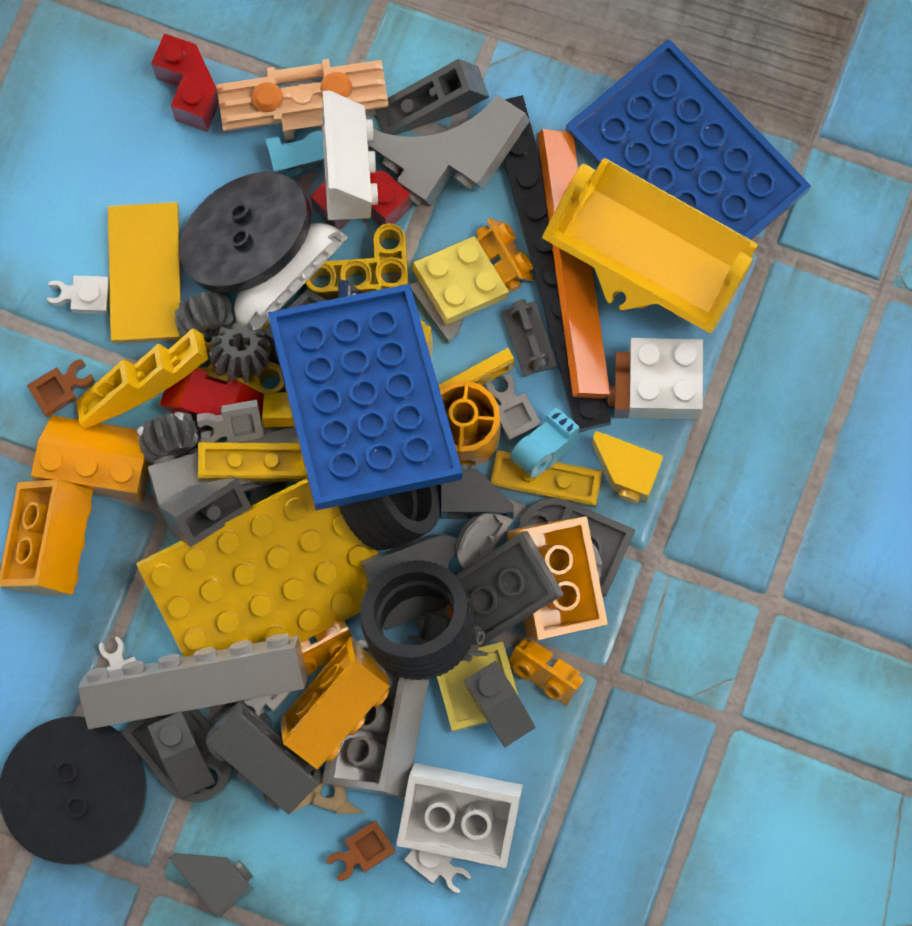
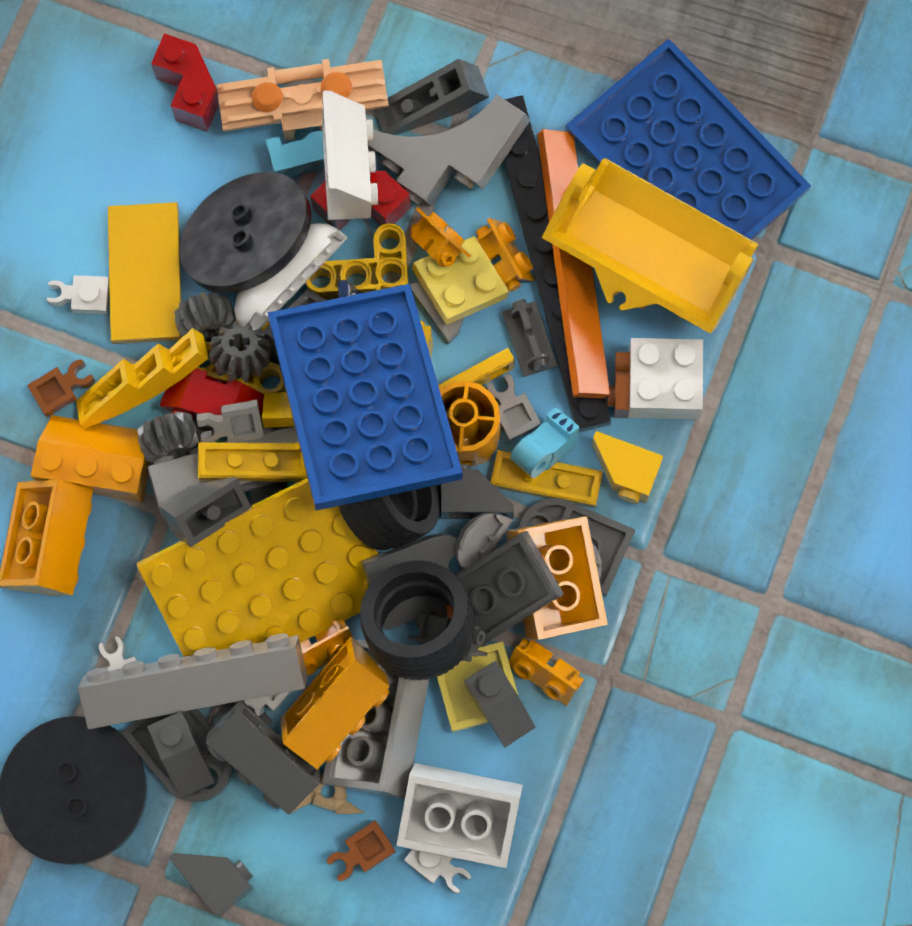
none -> light orange hinge [410,207,471,266]

